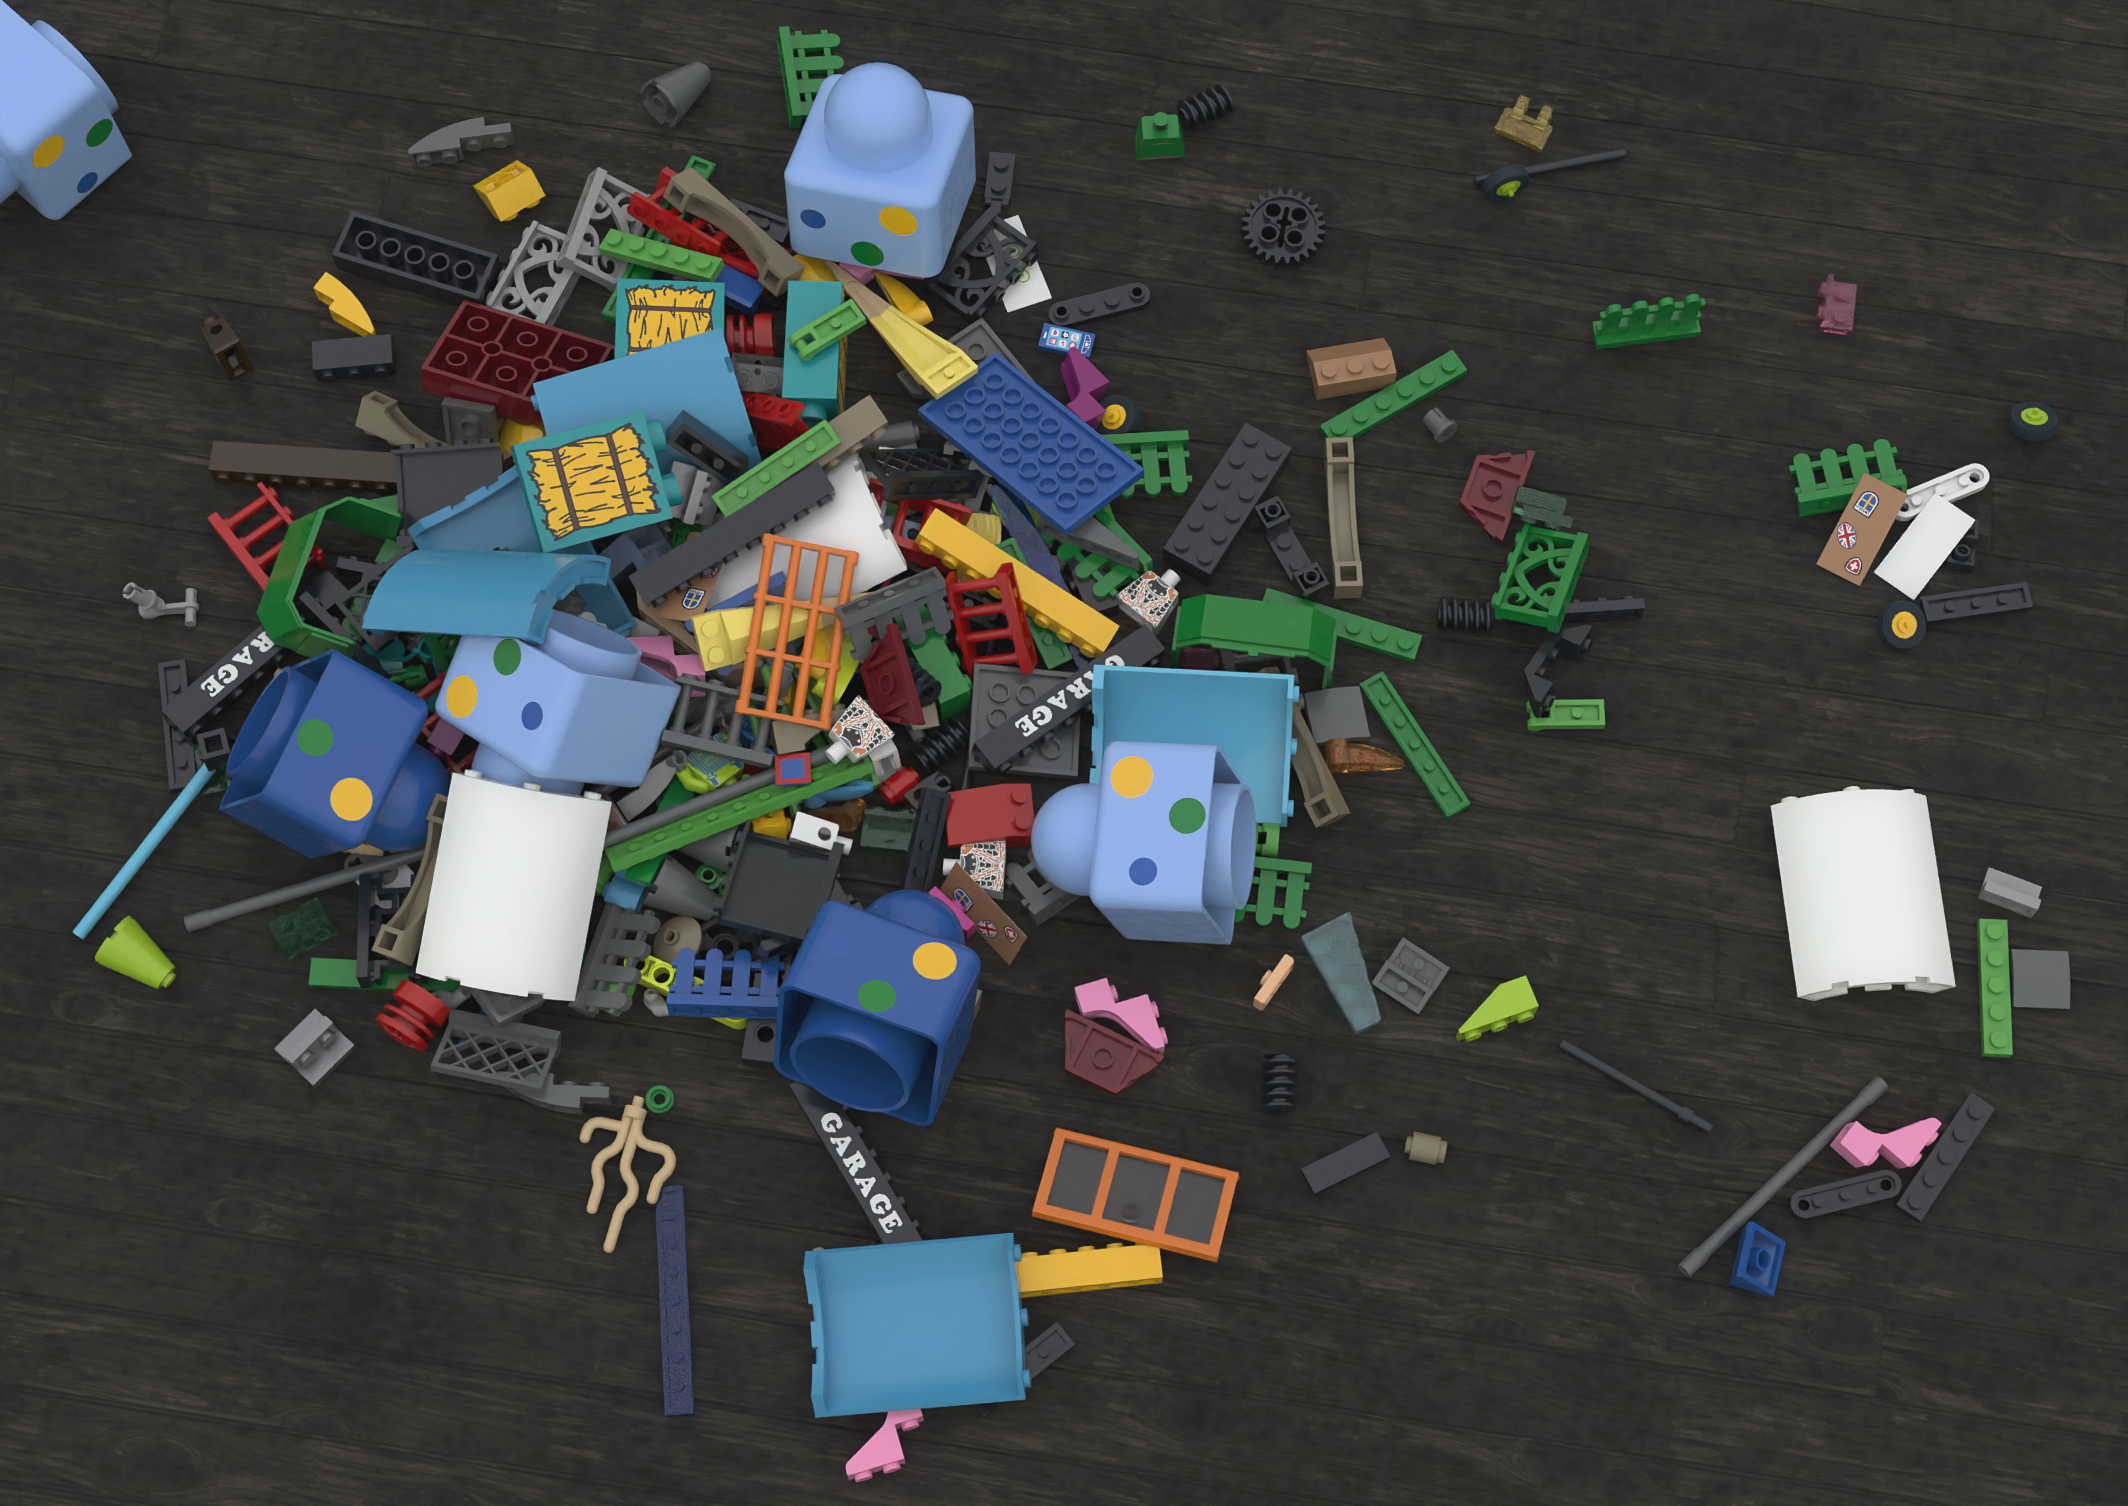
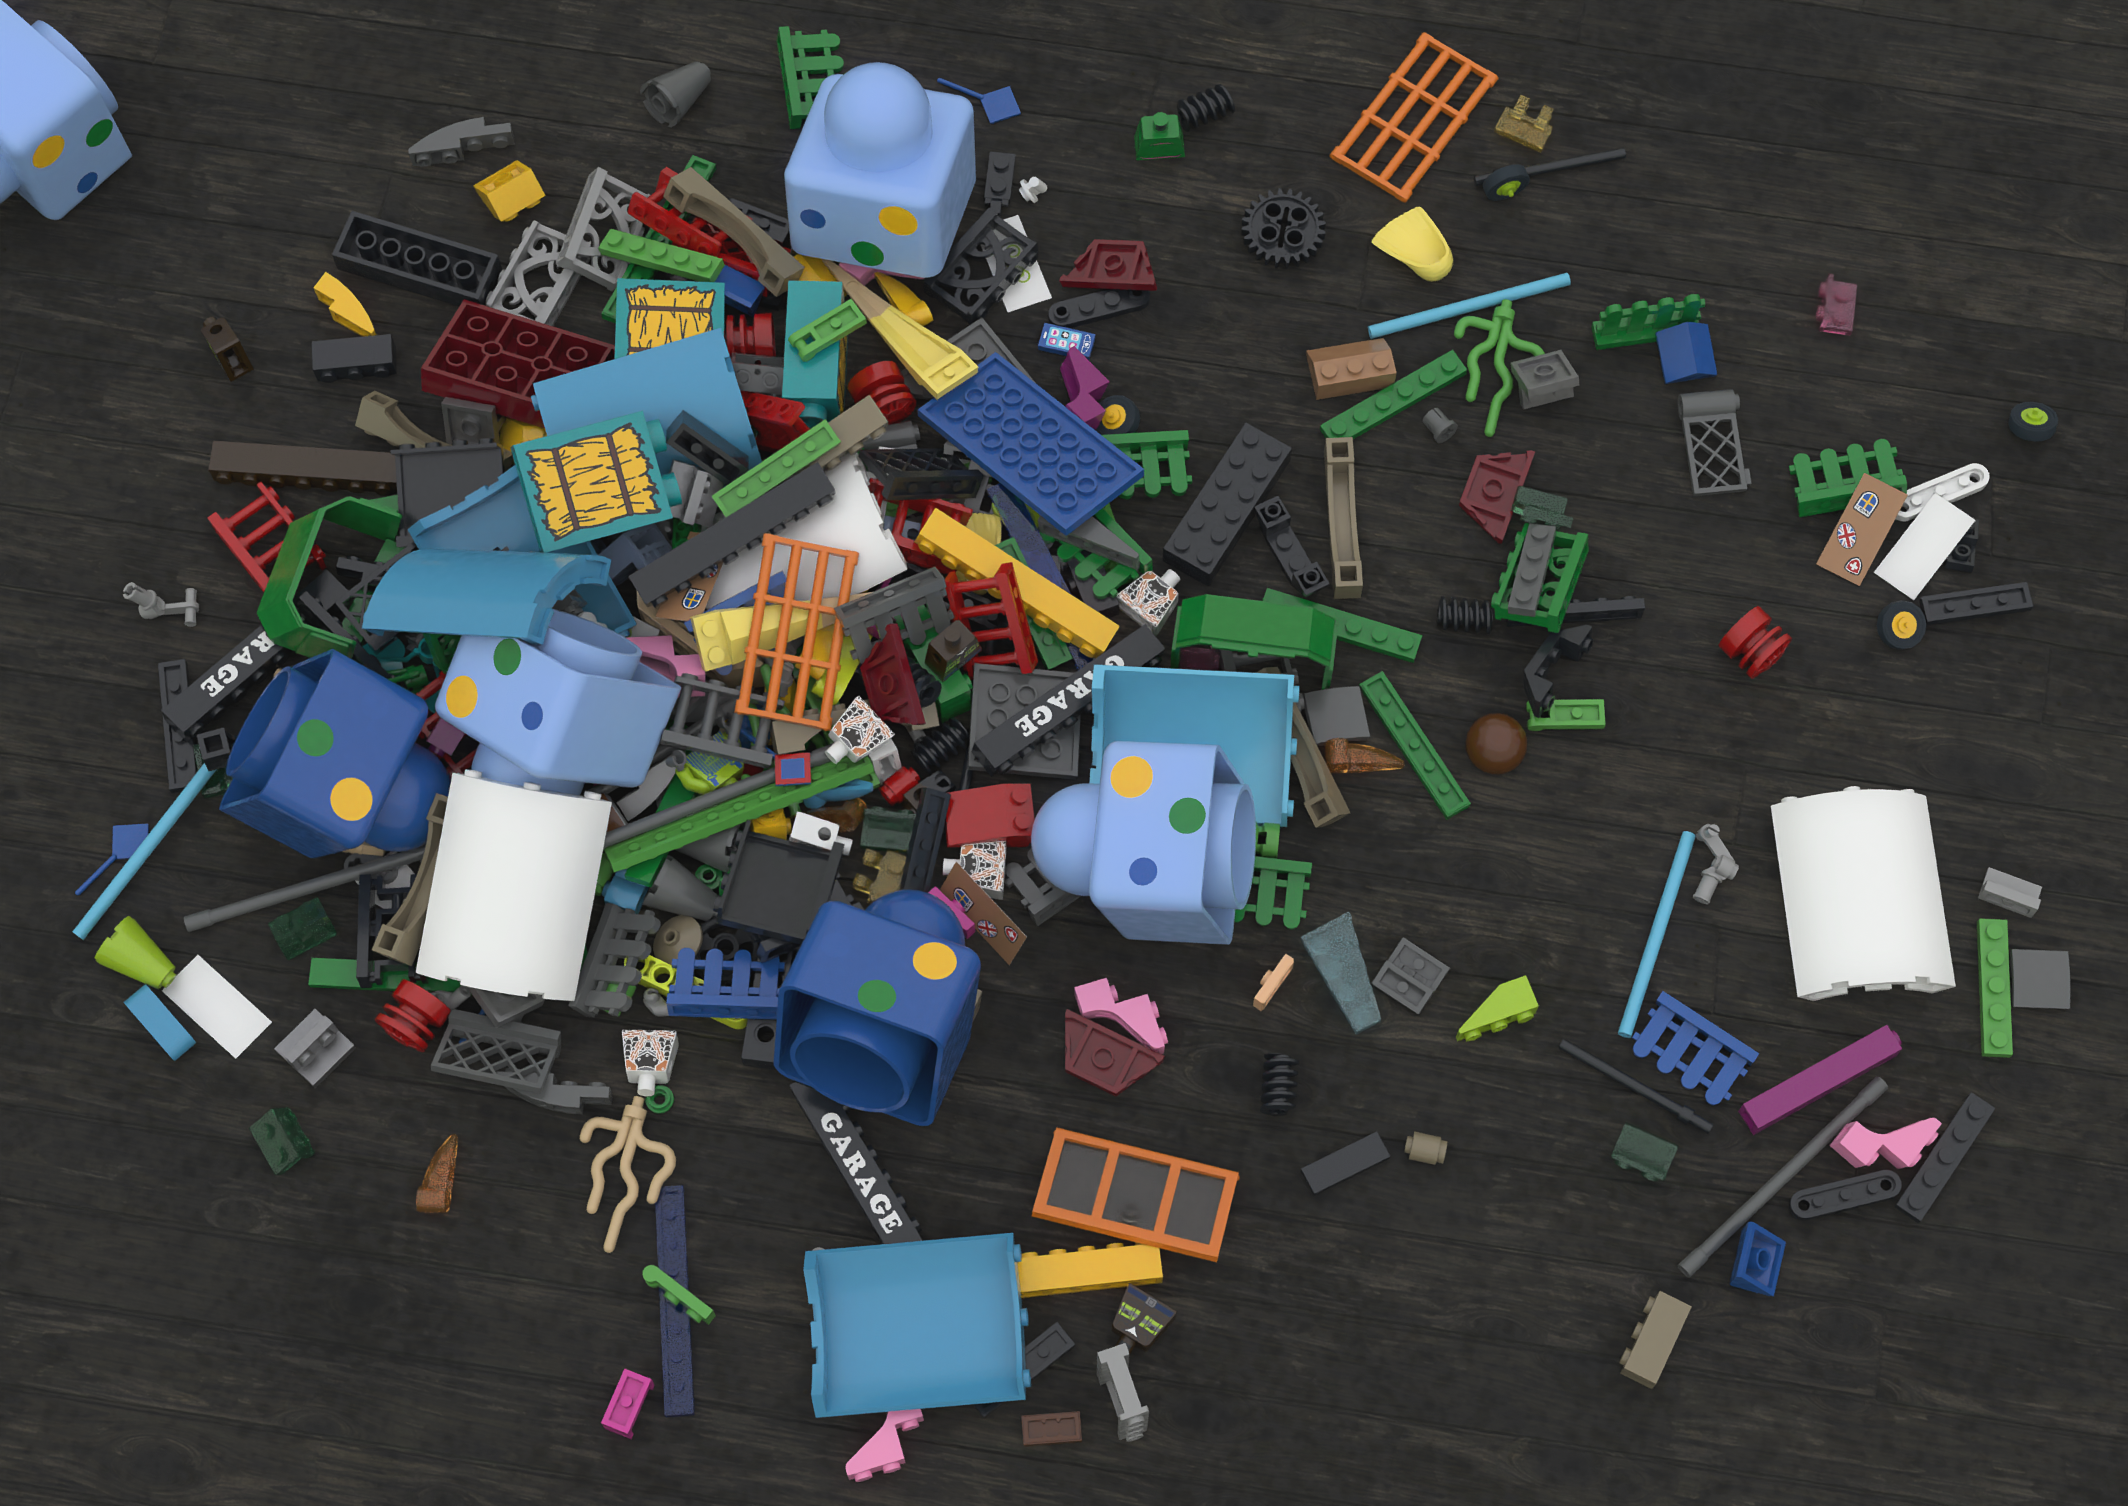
none -> blue piece [75,824,149,895]
none -> dark azure beam [123,984,196,1061]
none -> white sticker [162,955,272,1059]
none -> clear green bracket [249,1107,315,1175]
none -> clear orange piece [416,1134,458,1213]
none -> dark pink panel [601,1369,655,1439]
none -> torso [622,1030,679,1096]
none -> bright green plate [642,1265,716,1325]
none -> red wheel [847,361,916,425]
none -> clear yellow plate [853,849,906,903]
none -> dark brown torso [925,619,982,682]
none -> blue piece [937,78,1021,124]
none -> white plate [1019,177,1047,203]
none -> reddish brown plate [1021,1411,1082,1447]
none -> dark red wing [1059,239,1157,291]
none -> light grey fence [1097,1343,1149,1442]
none -> torso [1111,1283,1177,1355]
none -> orange door [1329,32,1499,203]
none -> medium azure piece [1368,273,1571,339]
none -> light yellow hair [1372,207,1453,282]
none -> bright green plant [1454,299,1545,437]
none -> reddish brown piece [1465,713,1527,774]
none -> dark grey plate [1508,523,1556,617]
none -> flat silver bracket [1511,350,1579,410]
none -> clear green bracket [1611,1122,1679,1182]
none -> medium azure piece [1618,831,1696,1038]
none -> dark tan brick [1619,1291,1692,1389]
none -> blue fence [1632,991,1759,1105]
none -> blue slope [1655,322,1717,384]
none -> dark grey piece [1678,389,1752,496]
none -> light grey pin [1693,824,1739,905]
none -> red wheel [1718,606,1792,679]
none -> magenta brick [1738,1025,1902,1135]

